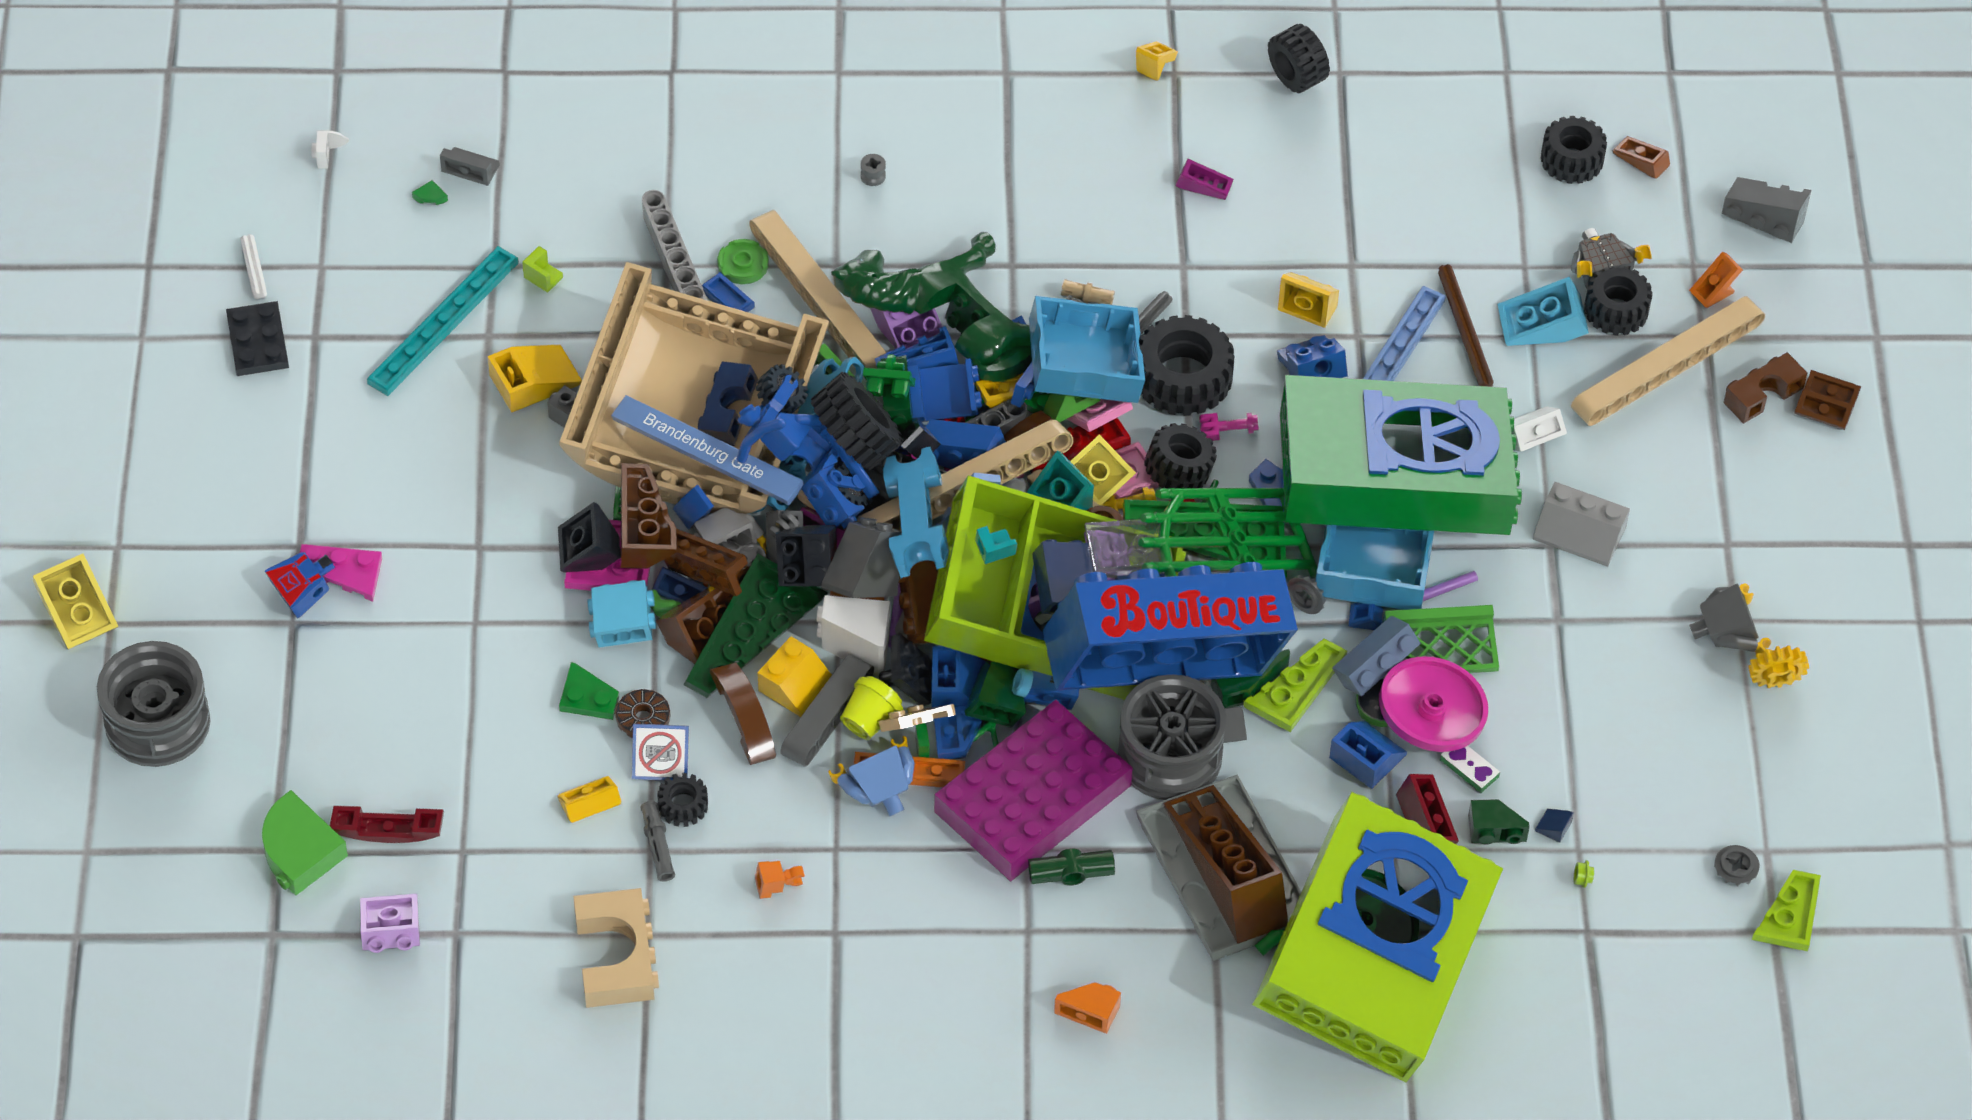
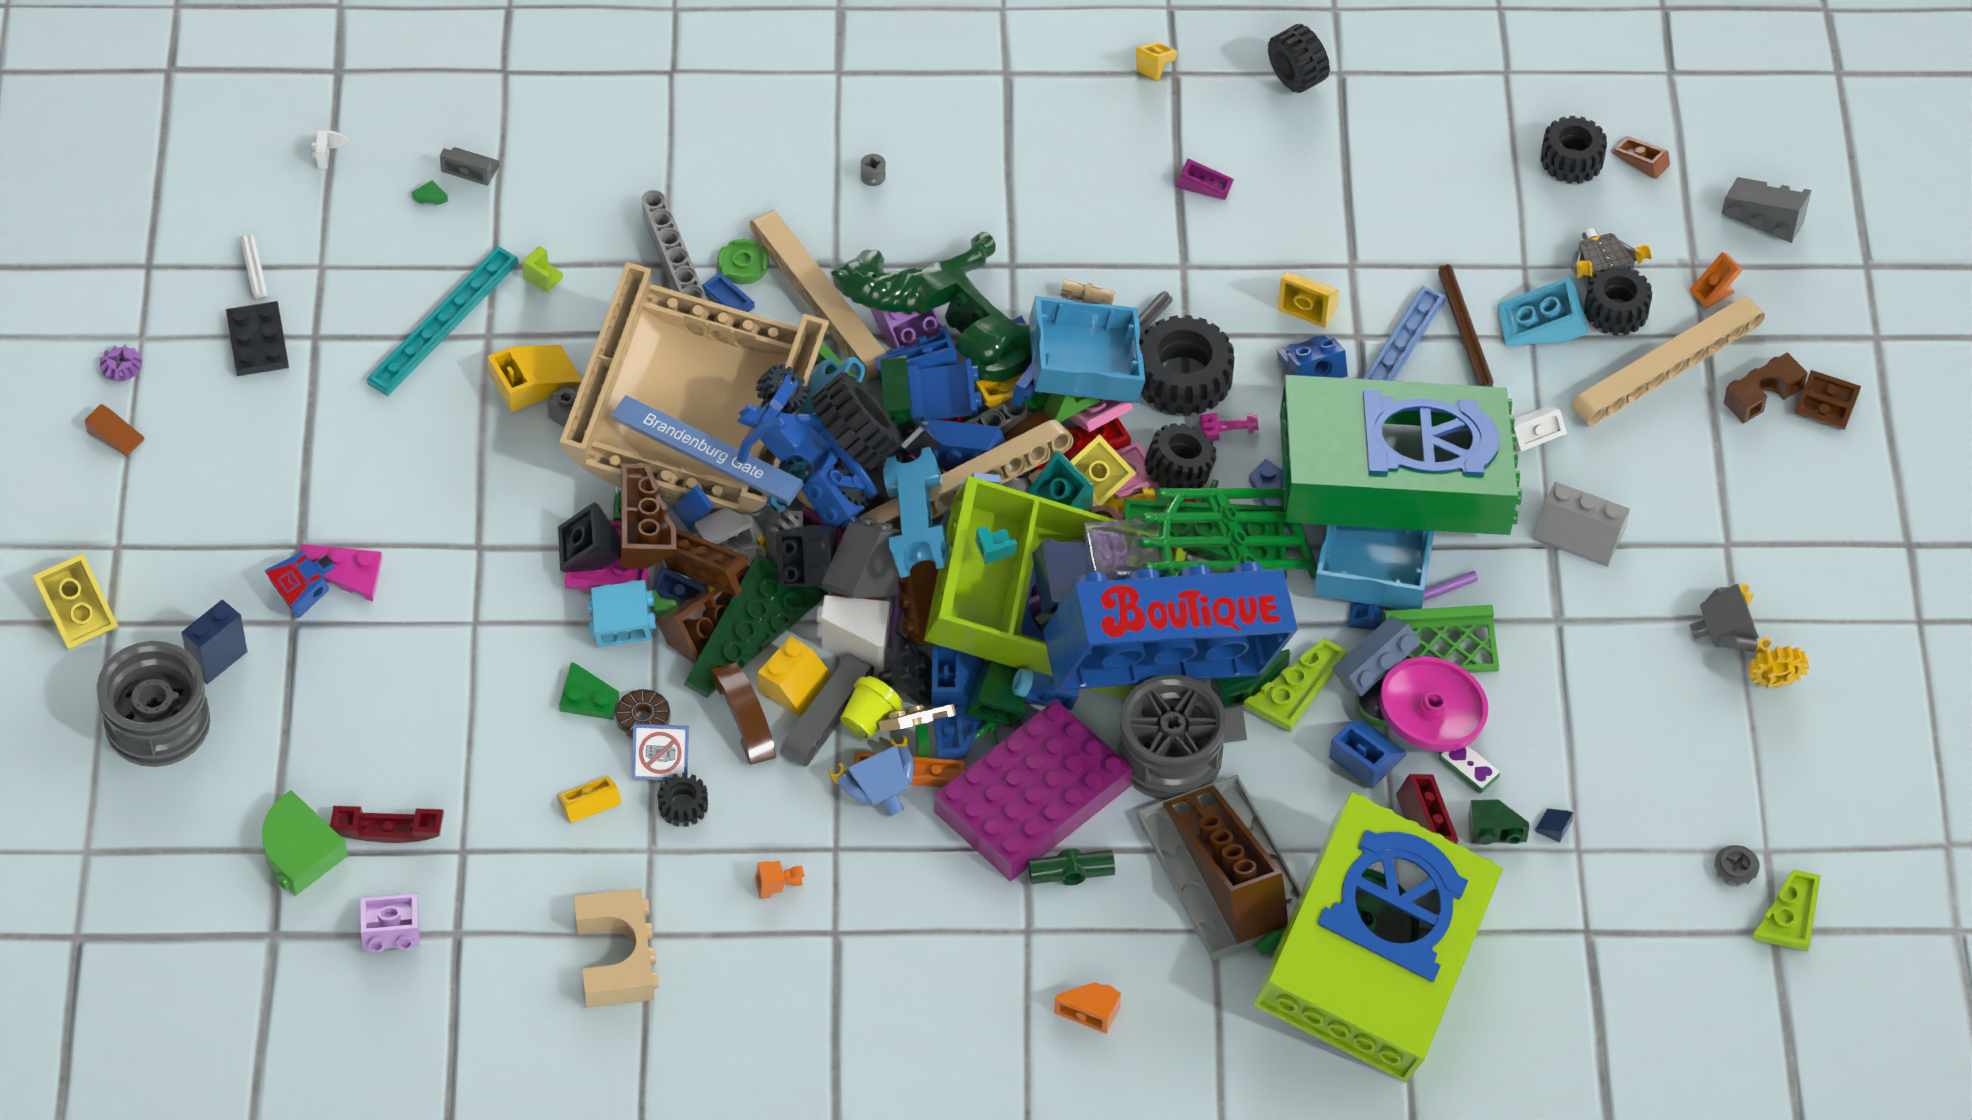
dark grey pin [640,801,675,882] -> none
dark blue arch [698,361,758,446] -> none
green hips [863,354,916,399] -> none
dark grey gear [1287,574,1326,614] -> none
lime plate [1573,860,1594,888] -> none
none -> dark orange slope [85,404,145,456]
none -> medium lavender gear [100,344,142,381]
none -> dark blue brick [181,599,248,684]

